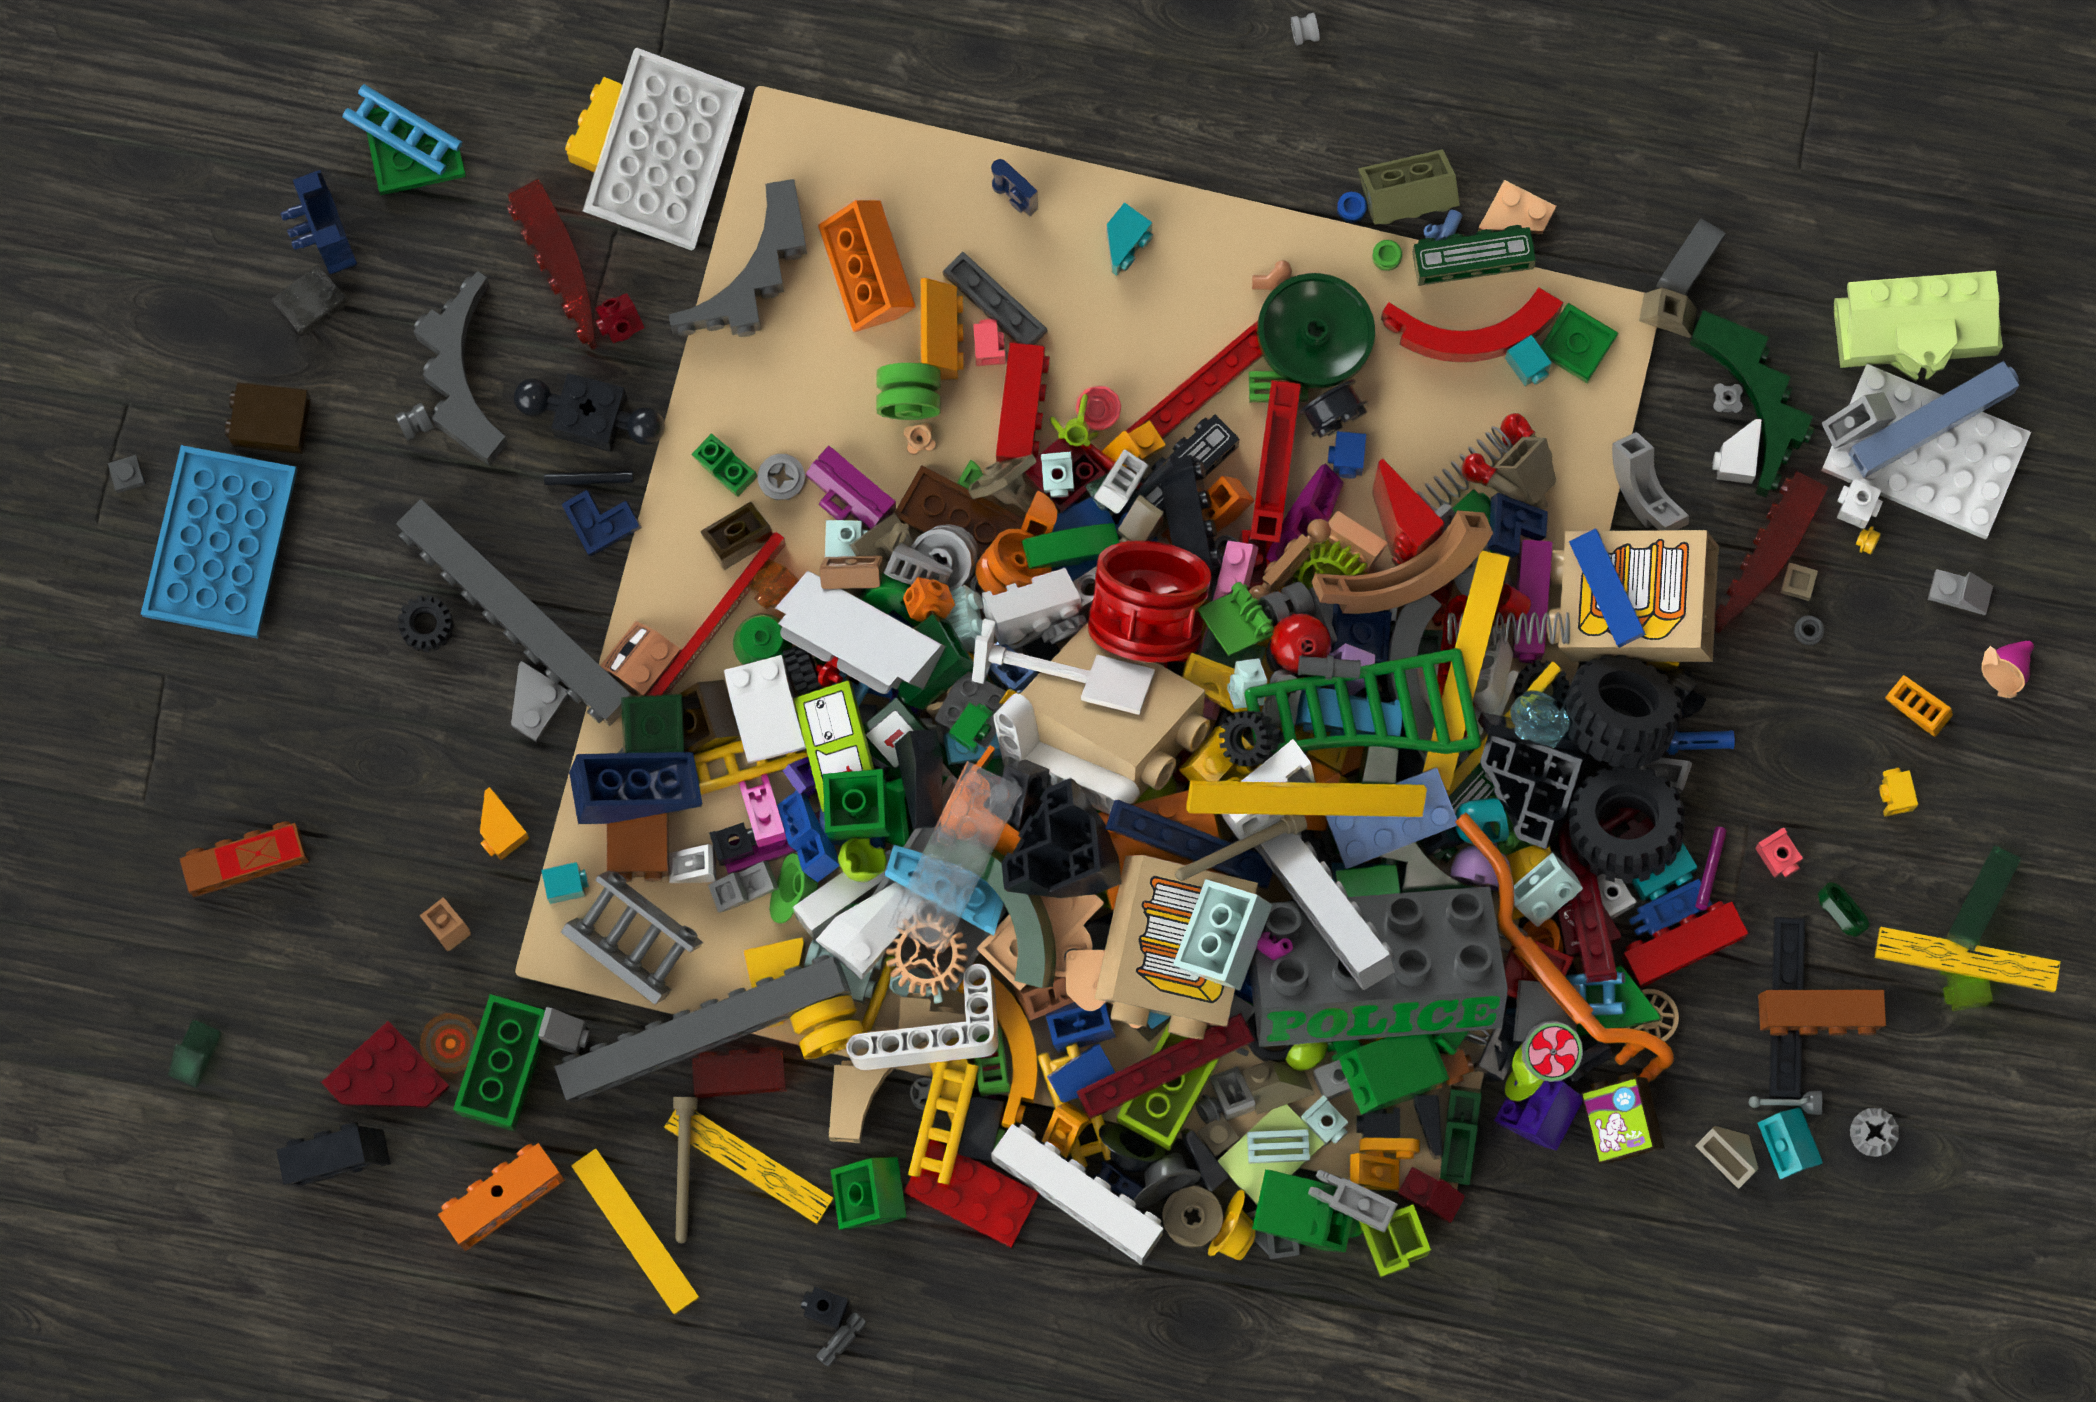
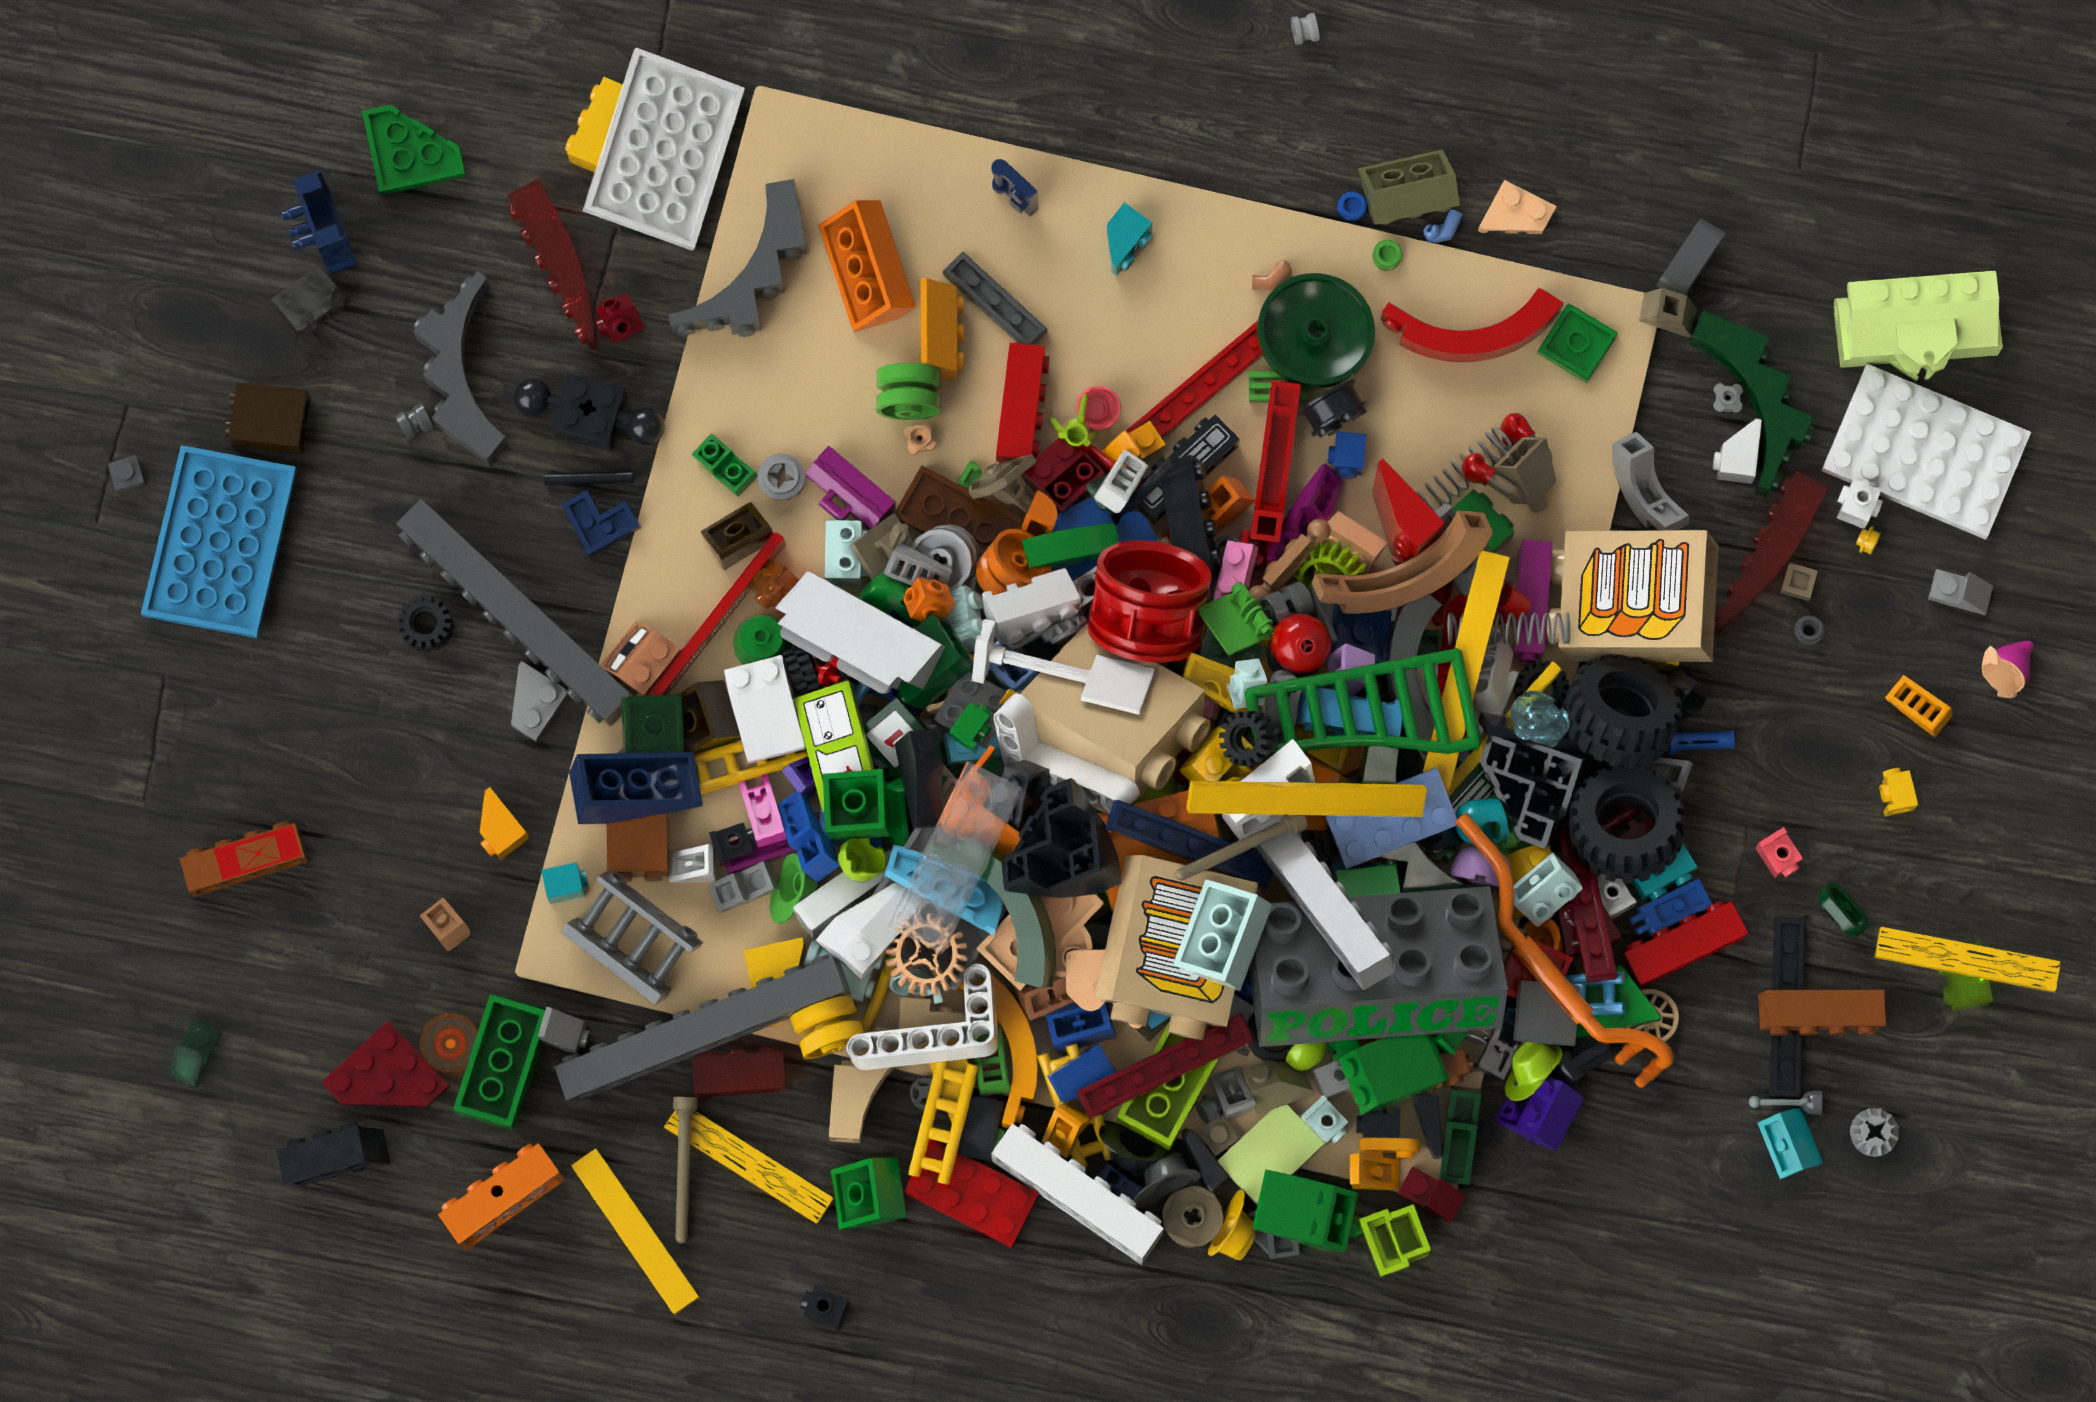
dark azure bar [342,84,462,175] -> none
dark grey axle [817,1313,866,1367] -> none
medium nougat slope [819,556,883,589] -> none
coral brick [973,319,1005,366] -> none
light aqua brick [1041,452,1075,498] -> none
dark tan slope [1118,495,1164,543] -> none
light aqua tile [1247,1129,1310,1164] -> none
magenta arm [1257,932,1293,961] -> none
dark grey pin [1298,655,1361,680] -> none
light grey hinge [1308,1170,1398,1233] -> none
dark green brick [1412,225,1536,286] -> none
dark blue plate [1488,493,1548,558] -> none
teal brick [1505,335,1552,387] -> none
tile [1521,1020,1583,1082] -> none
blue tile [1569,528,1646,648] -> none
brick [1581,1073,1665,1164] -> none
magenta bar [1695,827,1727,910] -> none
dark tan slope [1695,1126,1759,1189] -> none
light grey slope [1822,392,1897,449] -> none
sand blue brick [1848,361,2019,479] -> none
clear green tile [1946,845,2021,952] -> none

